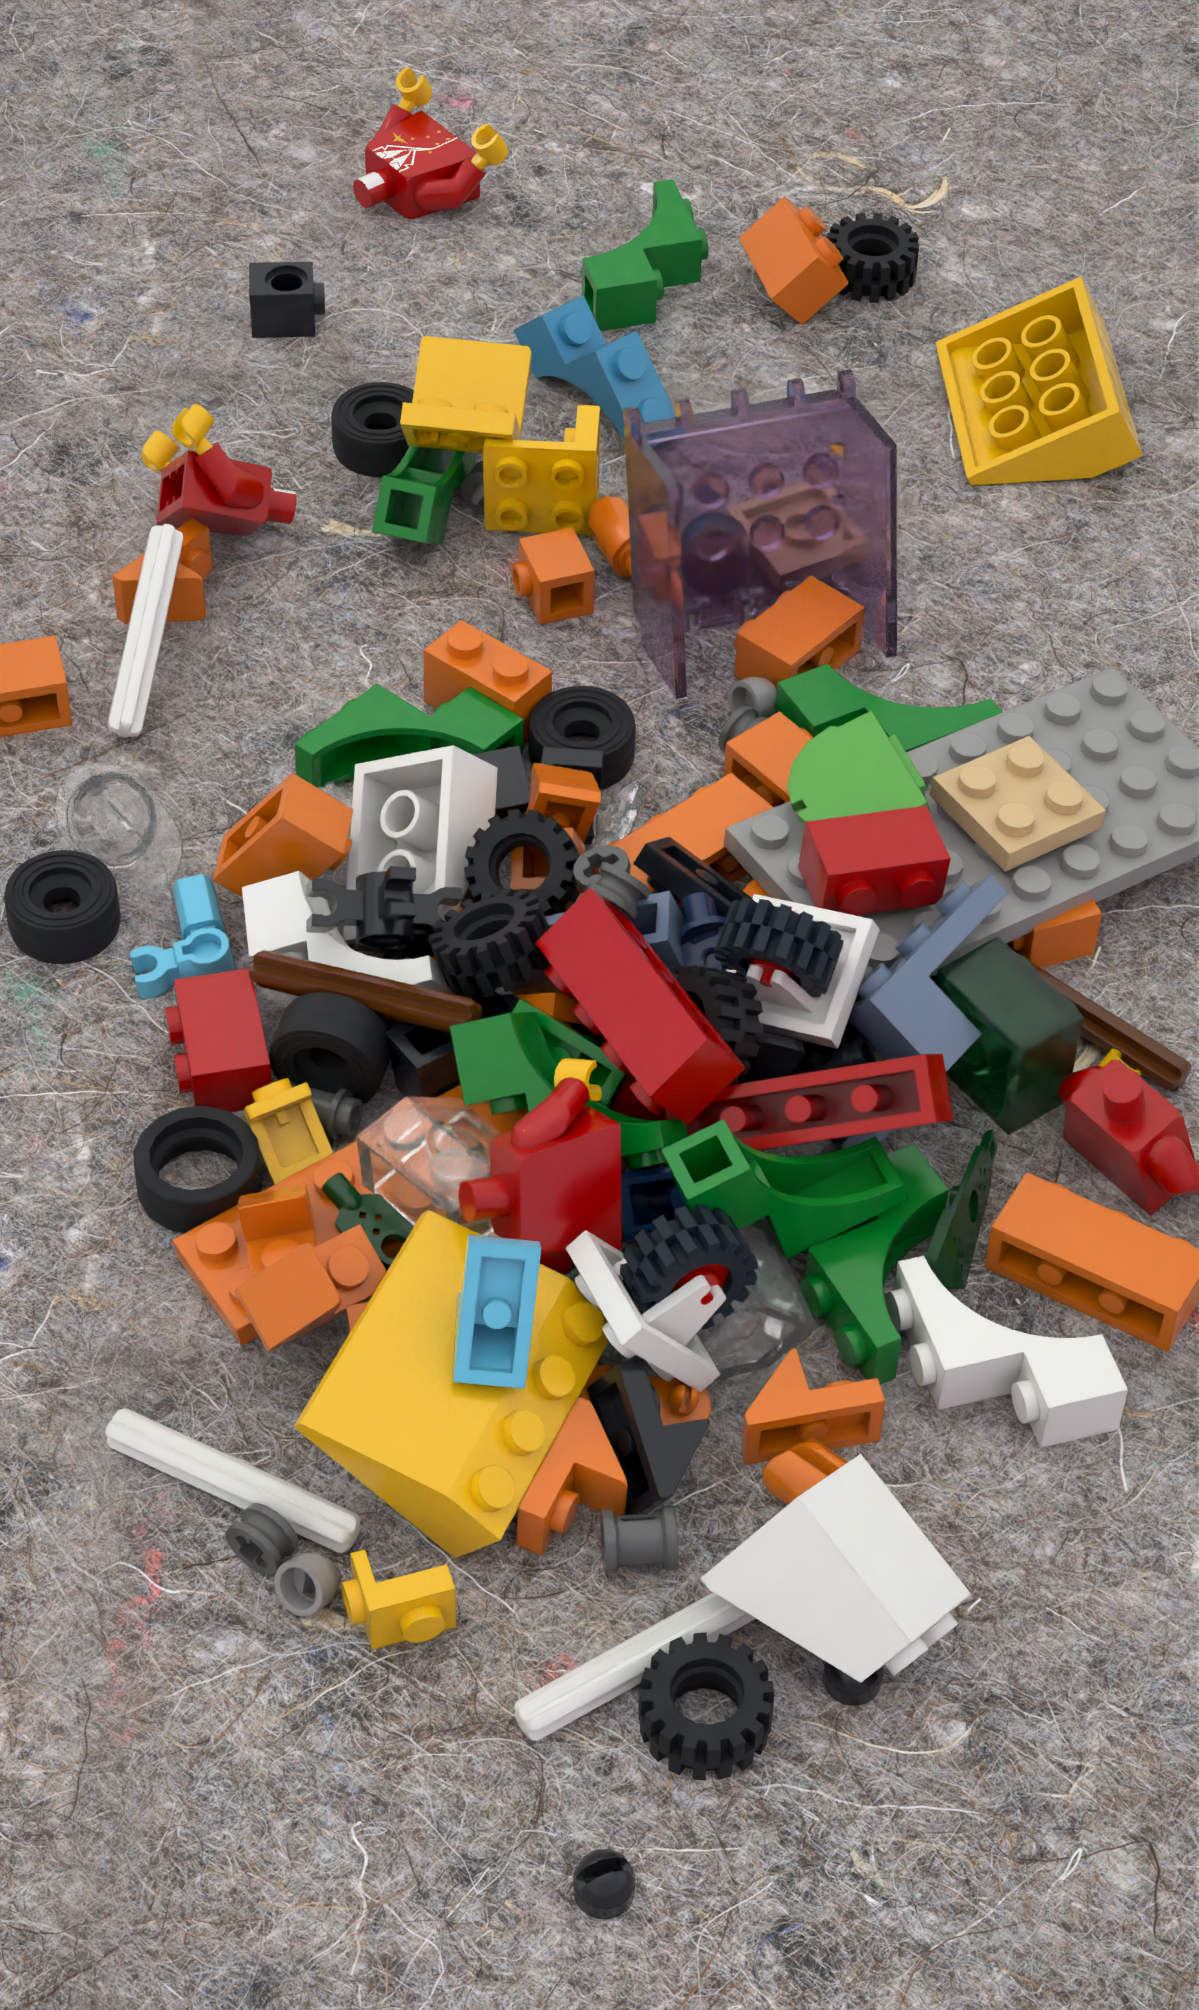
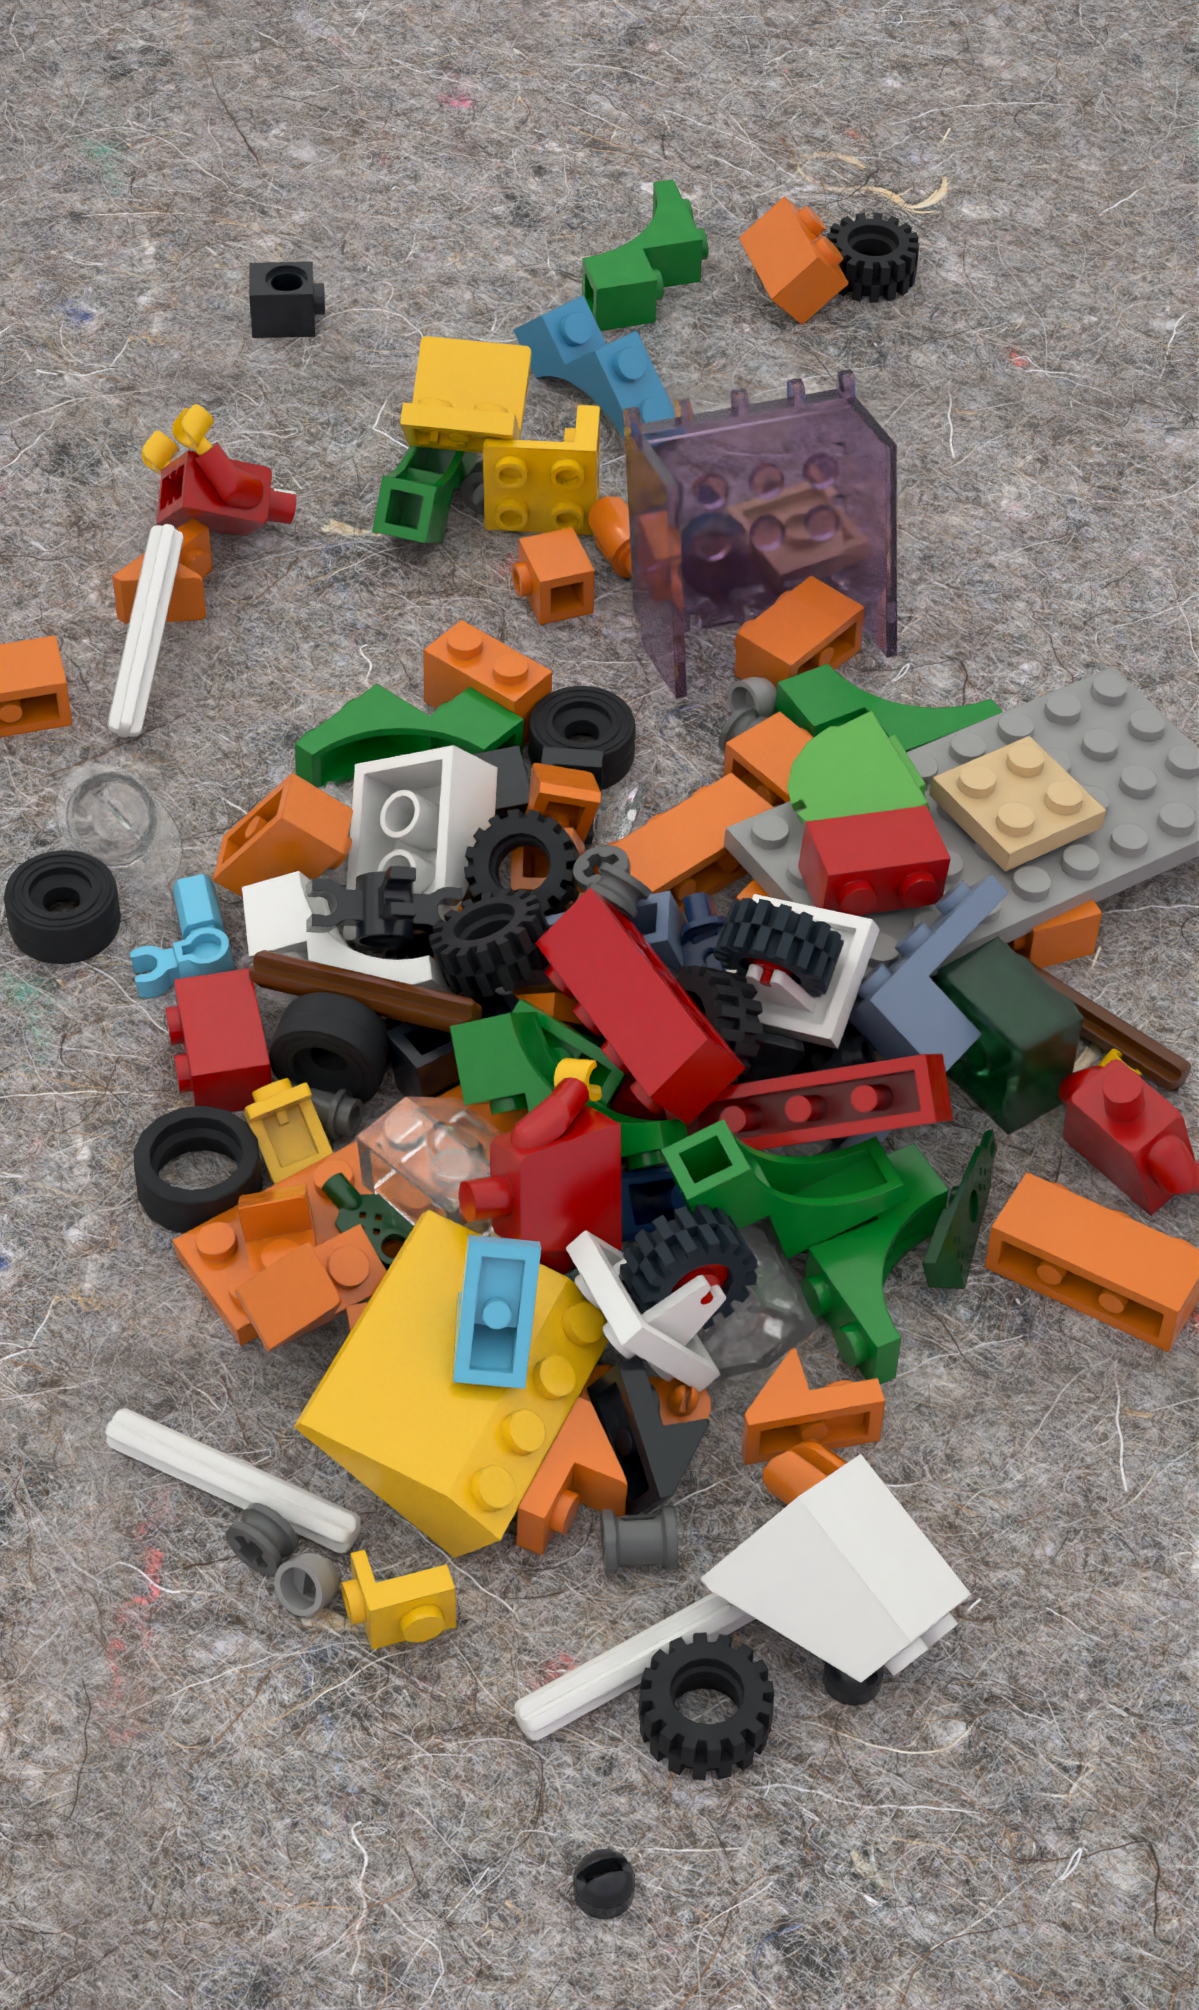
black tyre [331,382,414,477] -> none
red torso [353,67,508,219] -> none
black slope [633,836,752,923] -> none
white arch [887,1256,1128,1448] -> none
yellow slope [935,276,1143,486] -> none

